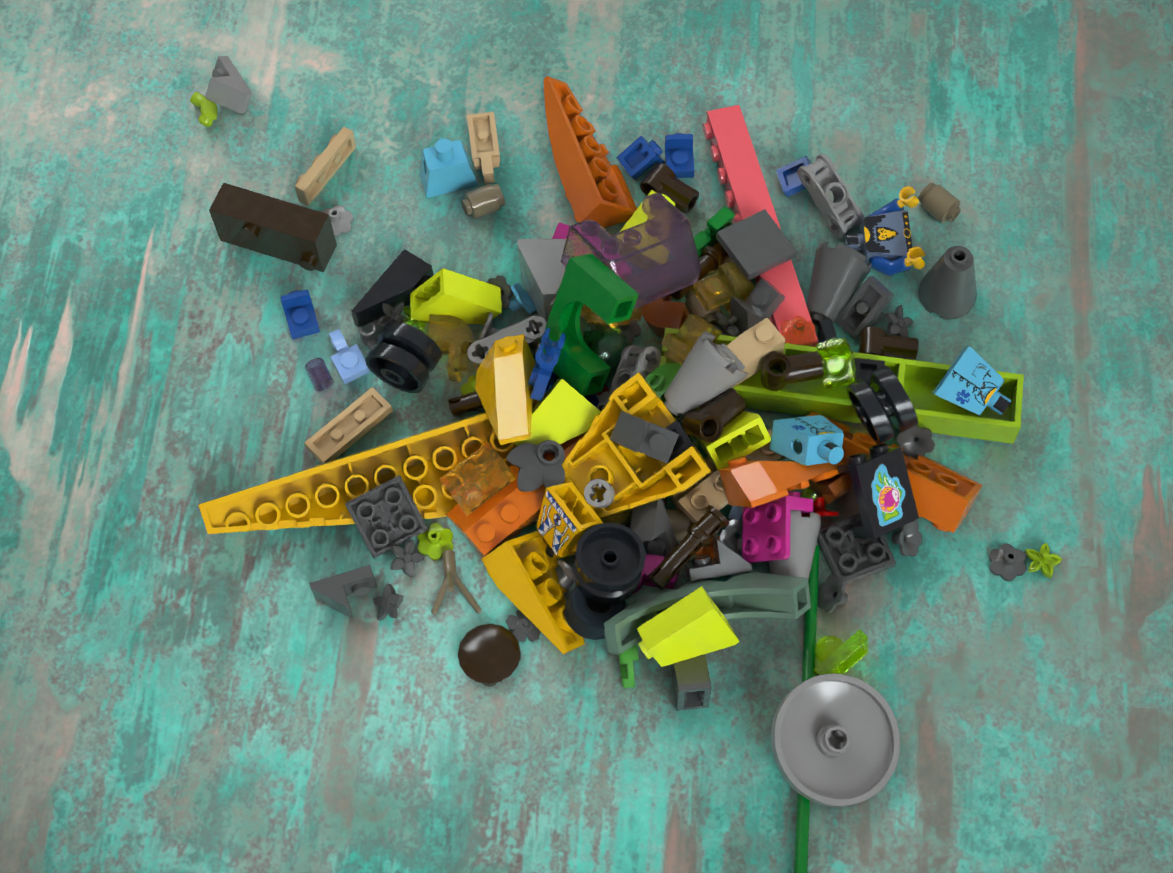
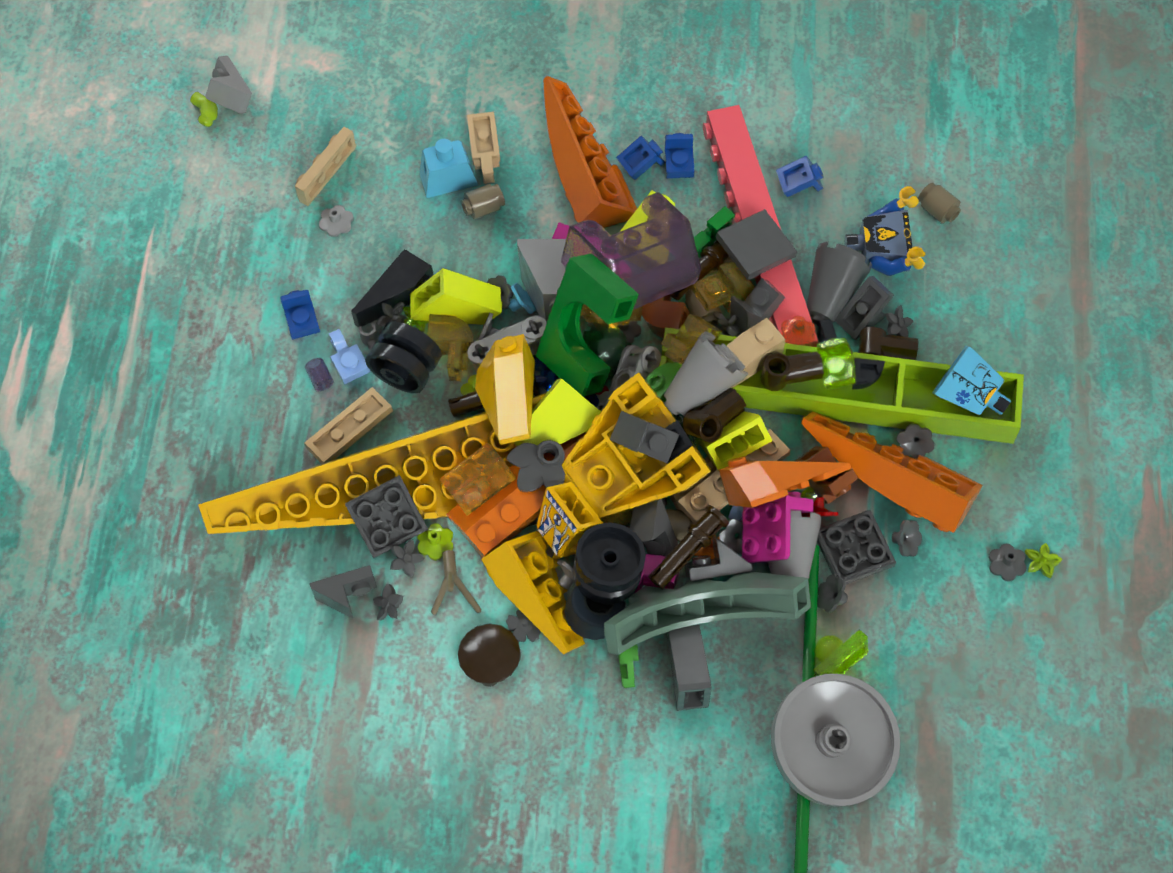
dark brown brick [209,183,337,272] -> none
blue plate [528,328,566,402] -> none
light grey bush [584,479,615,508] -> none
neon yellow slope [636,586,740,667] -> none
dark brown piece [640,163,699,213] -> none
medium azure torso [770,415,844,466] -> none
light grey piece [797,153,864,238] -> none
black panel [837,444,919,539] -> none
black wheel [846,365,918,445] -> none
dark grey cone [918,246,977,319] -> none

